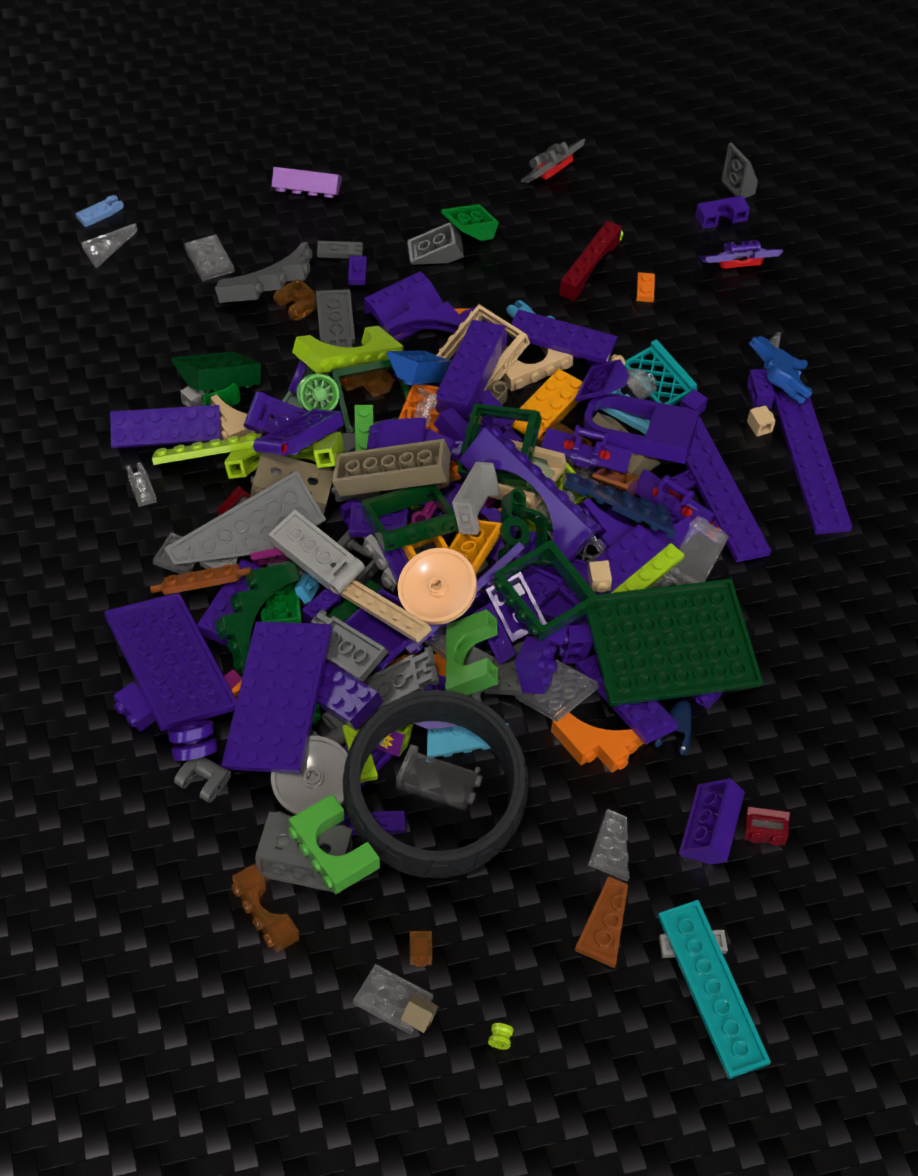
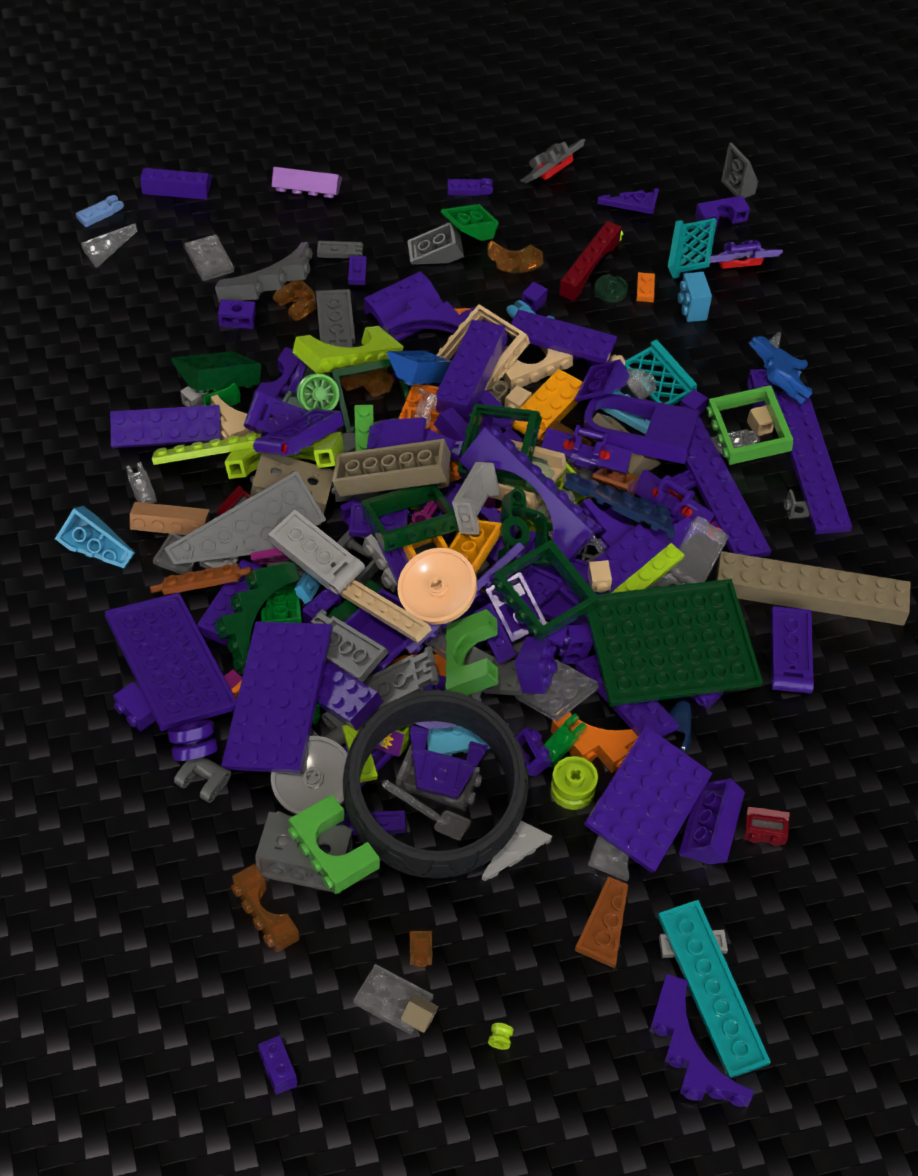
none -> dark azure wedge [55,506,135,568]
none -> medium nougat brick [130,502,209,535]
none -> dark purple slope [140,168,212,199]
none -> dark purple brick [218,300,256,329]
none -> dark purple arch [253,347,300,401]
none -> dark purple brick [258,1036,297,1095]
none -> clear piece [382,780,471,841]
none -> dark purple wing [409,725,488,800]
none -> dark purple hinge [447,178,493,195]
none -> light grey wing [482,820,552,881]
none -> clear orange arch [487,241,544,273]
none -> tan brick [504,385,532,409]
none -> dark purple window [516,727,553,777]
none -> dark purple brick [522,282,548,312]
none -> green hinge [544,714,587,767]
none -> lime wheel [550,756,598,810]
none -> dark purple plate [584,726,712,873]
none -> clear green tile [594,274,628,302]
none -> dark purple wing [597,188,659,214]
none -> dark purple arch [650,974,754,1107]
none -> teal fence [668,218,717,278]
none -> dark azure brick [678,272,712,322]
none -> bright green window [706,385,793,465]
none -> clear hinge [711,429,760,455]
none -> dark tan brick [716,551,910,625]
none -> dark purple hinge [770,606,814,694]
none -> dark grey bracket [784,490,810,519]

